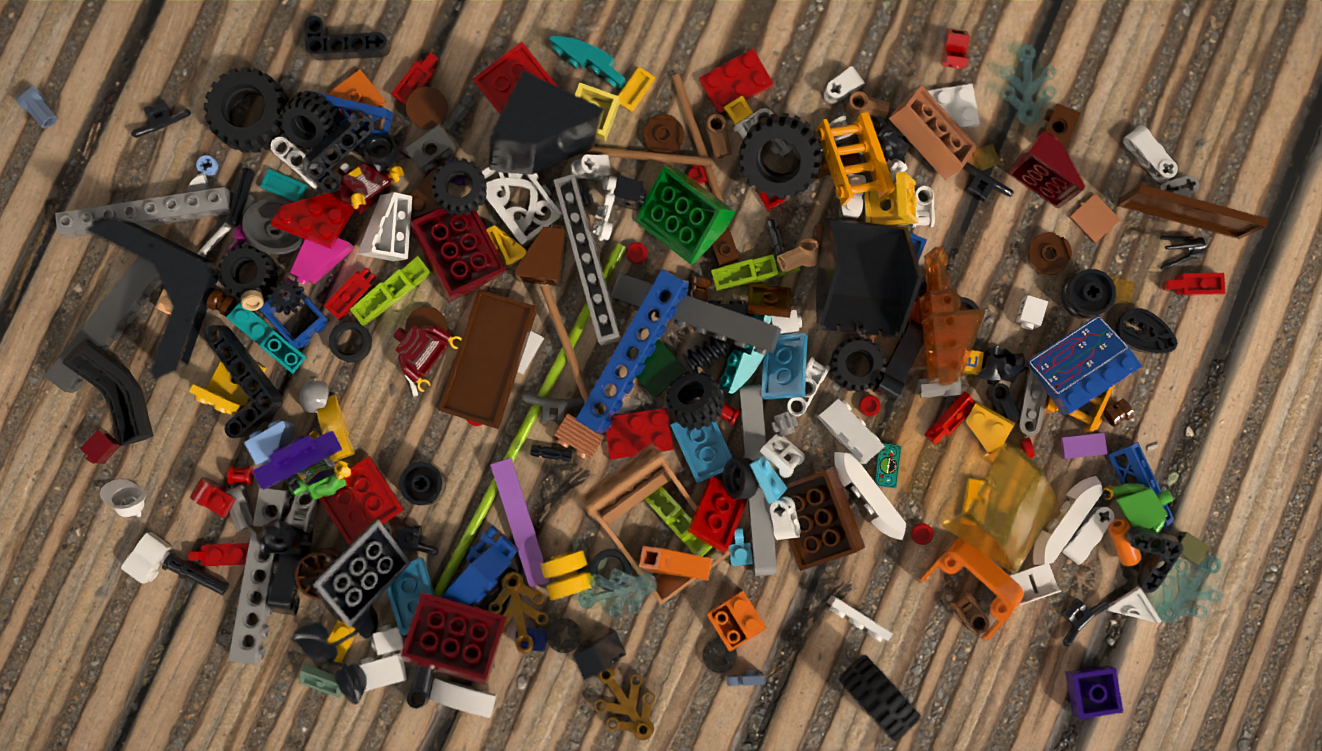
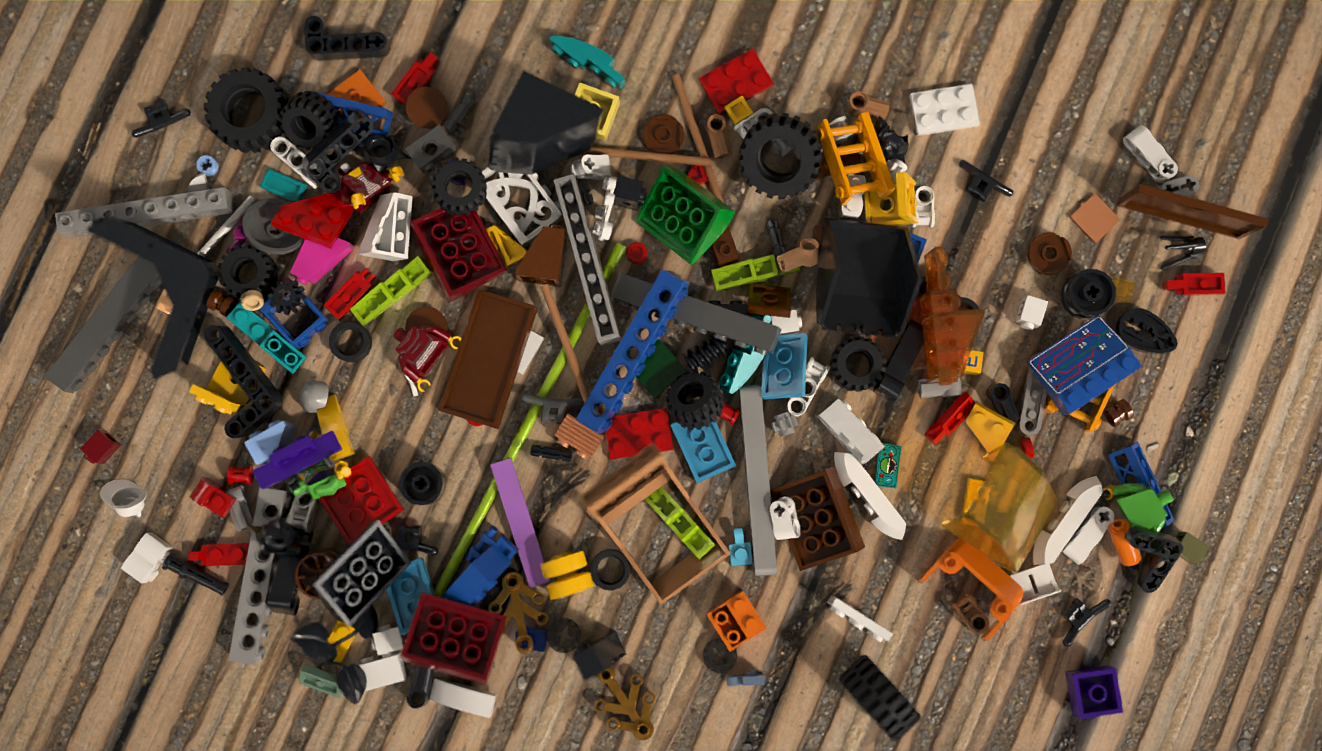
sand blue piece [15,85,58,129] -> none
black piece [62,339,154,446] -> none
black axle [226,168,255,227] -> none
reddish brown wing [409,167,448,220] -> none
red plate [472,42,558,115] -> none
clear light blue plant [578,569,657,618] -> none
yellow tile [618,66,656,113] -> none
orange slope [639,546,712,580] -> none
reddish brown wheel [687,277,711,302] -> none
red plate [687,476,747,553] -> none
black tyre [723,458,759,499] -> none
medium azure wing [750,455,787,504] -> none
red tile [757,191,786,211] -> none
white plate [759,432,805,478] -> none
white piece [824,66,865,104] -> none
red tile [858,395,881,417] -> none
nougat slope [889,85,977,180] -> none
red tile [911,523,934,545] -> none
red brick [941,28,970,69] -> none
clear yellow tile [972,144,1001,171] -> none
black hair [976,345,1028,385] -> none
clear light blue plant [1000,45,1057,125] -> none
dark red slope [1007,131,1086,209] -> none
reddish brown brick [1036,103,1080,150] -> none
medium lavender tile [1060,433,1108,459] -> none
white tile [1106,587,1162,623] -> none
clear light blue plant [1157,556,1223,623] -> none

